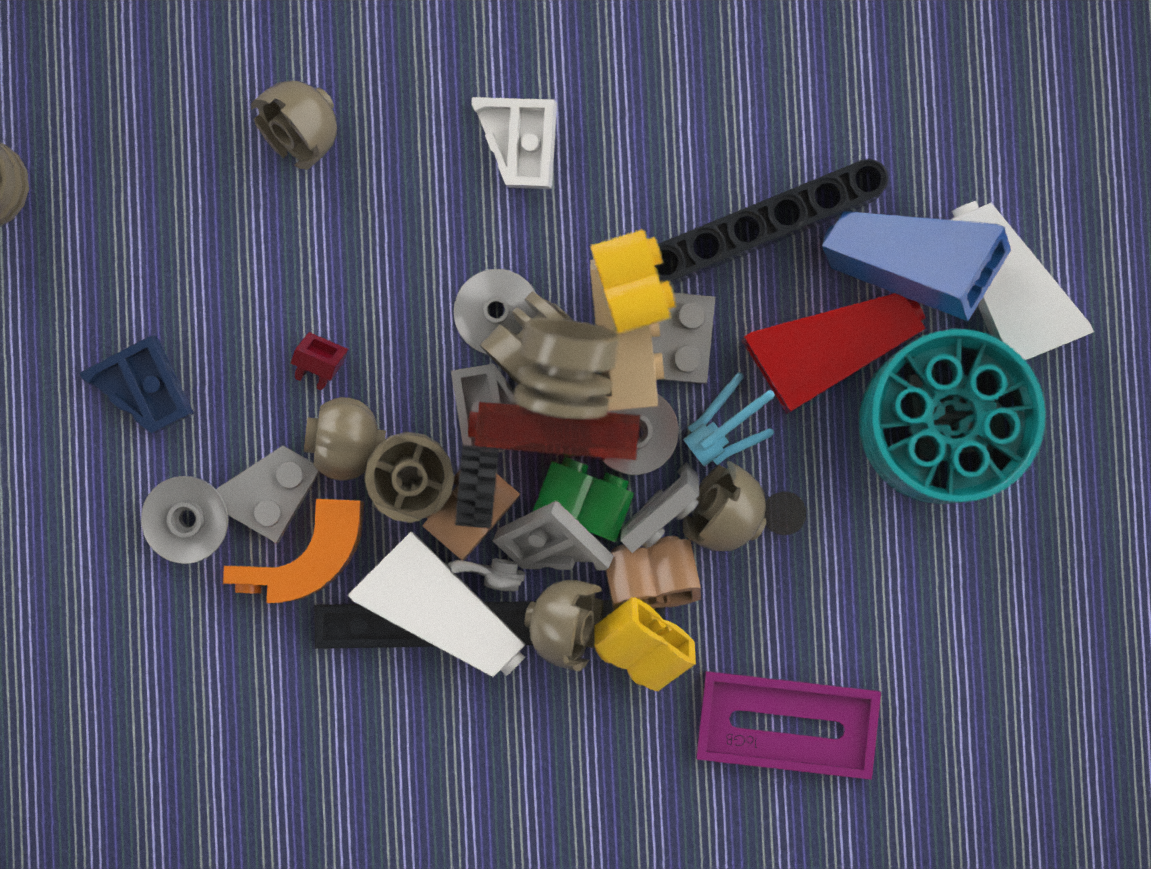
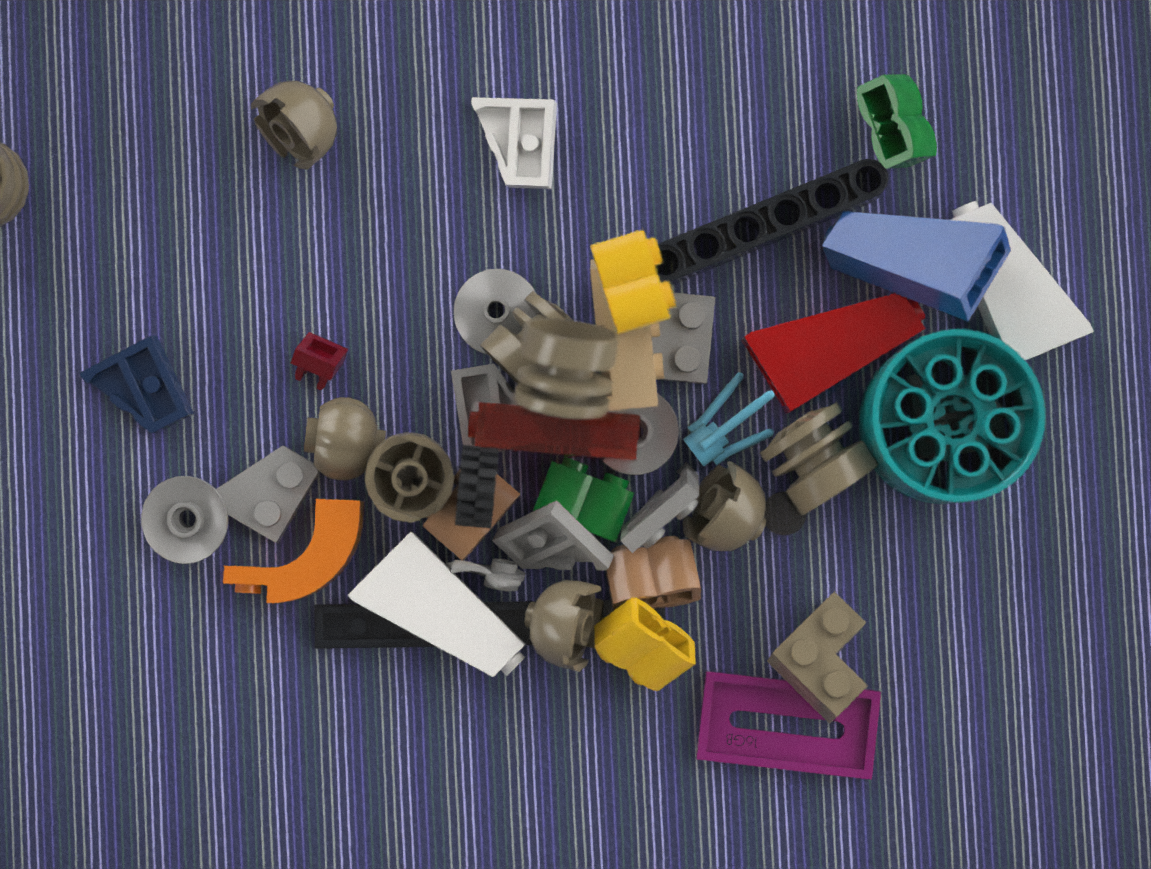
none -> dark tan wheel [759,402,879,516]
none -> dark tan brick [767,591,868,724]
none -> green brick [857,74,937,169]

